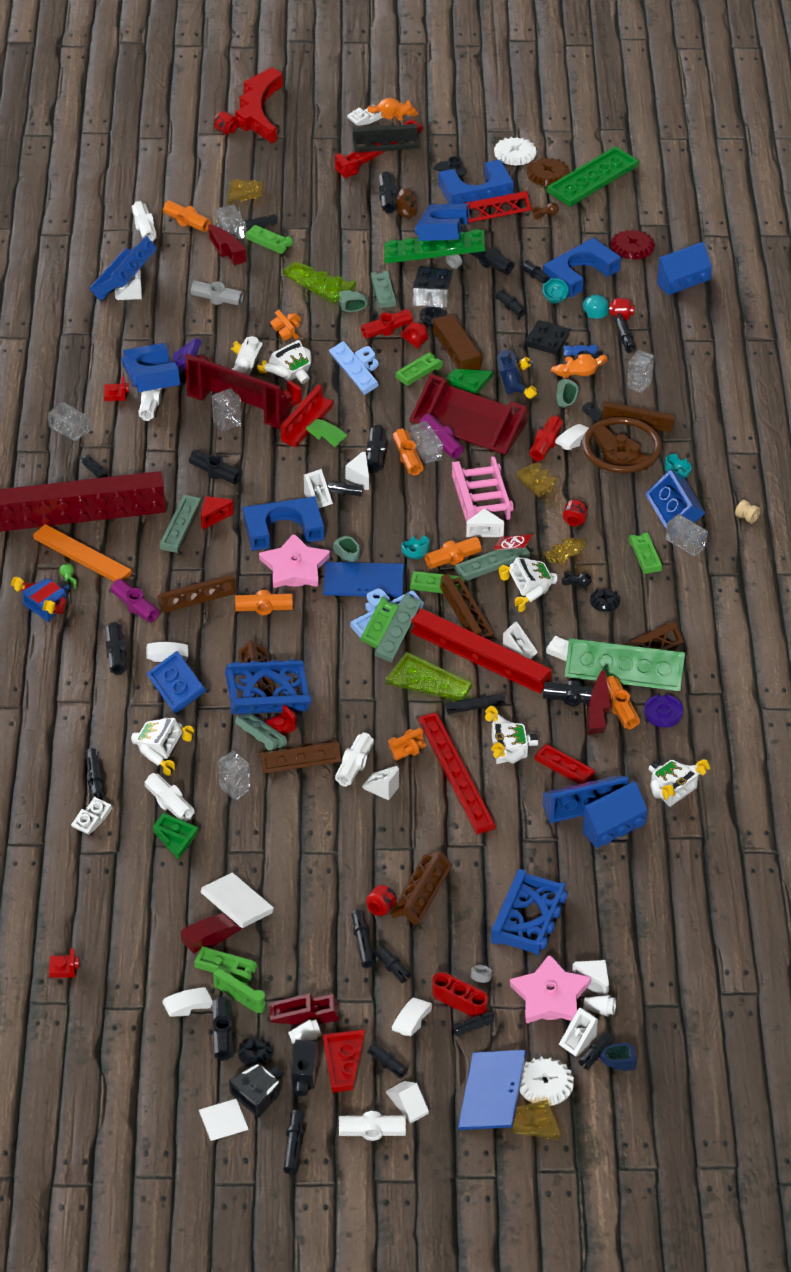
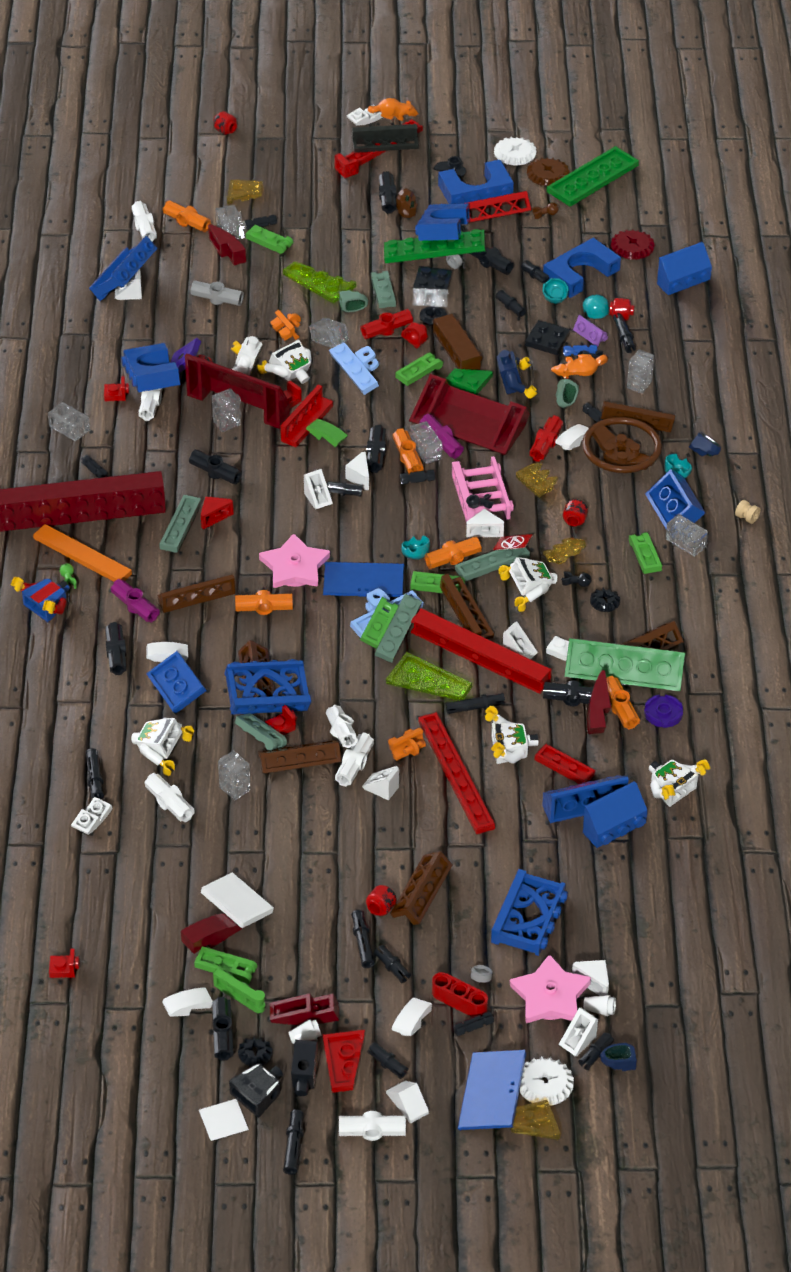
green wing [153,813,199,859] -> none
red arch [235,67,283,143] -> none
blue arch [243,497,324,551] -> none
sand green rock [333,536,361,563] -> none
none -> clear brick [309,318,349,348]
none -> white piece [326,705,358,748]
none -> black axle [400,470,435,484]
none -> black arm [466,494,495,509]
none -> medium lavender hinge [573,315,608,347]
none -> dark blue rock [689,432,721,457]

